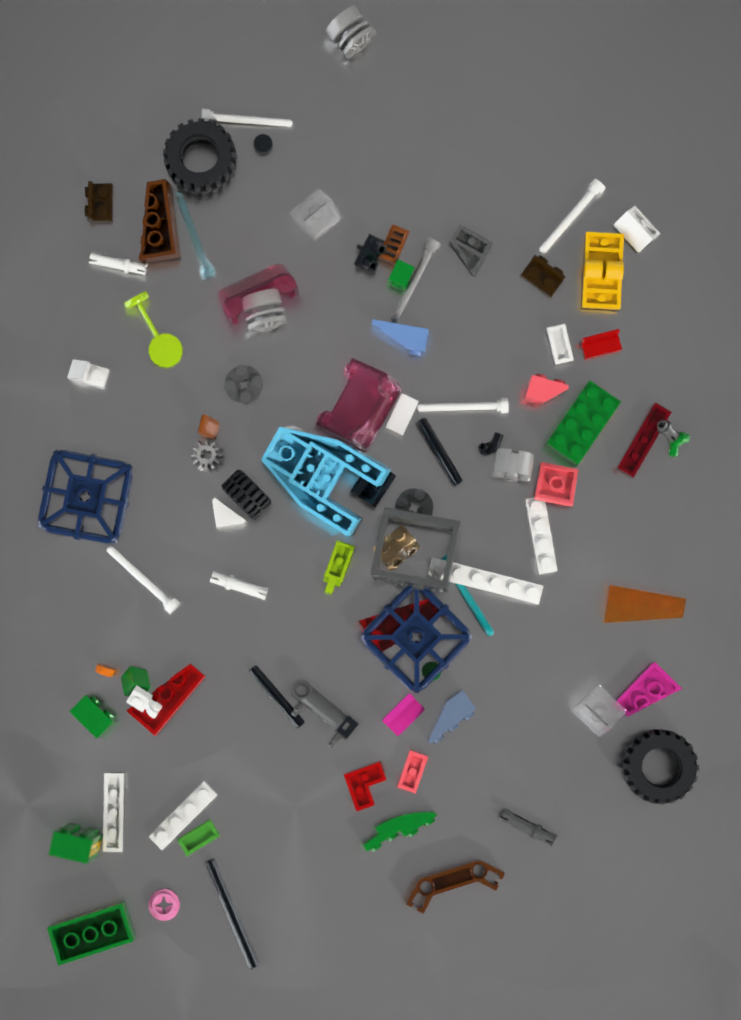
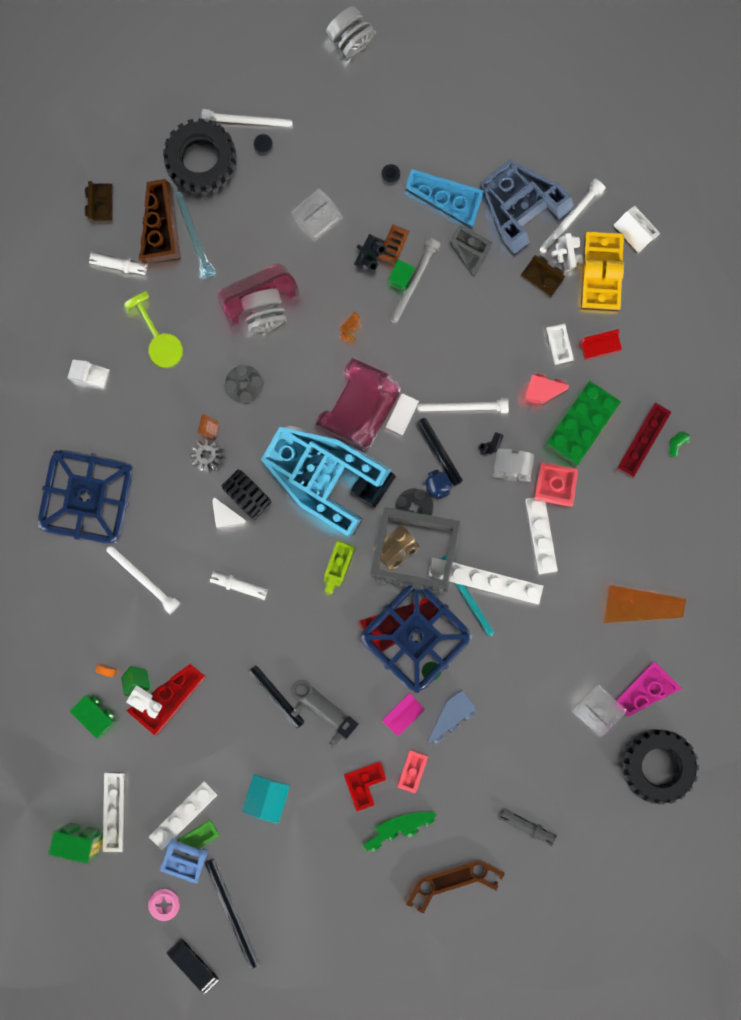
green brick [47,901,136,966] -> none
medium blue slope [372,319,429,356] -> none
dark grey pin [657,420,679,442] -> none
none -> medium blue plate [160,838,208,884]
none -> black beam [166,939,219,994]
none -> teal slope [242,774,290,823]
none -> clear orange bracket [339,311,360,343]
none -> black tile [381,164,400,184]
none -> dark azure wing [406,169,484,228]
none -> dark blue head [424,470,452,499]
none -> sand blue wedge [480,160,574,254]
none -> white hips [551,233,584,272]

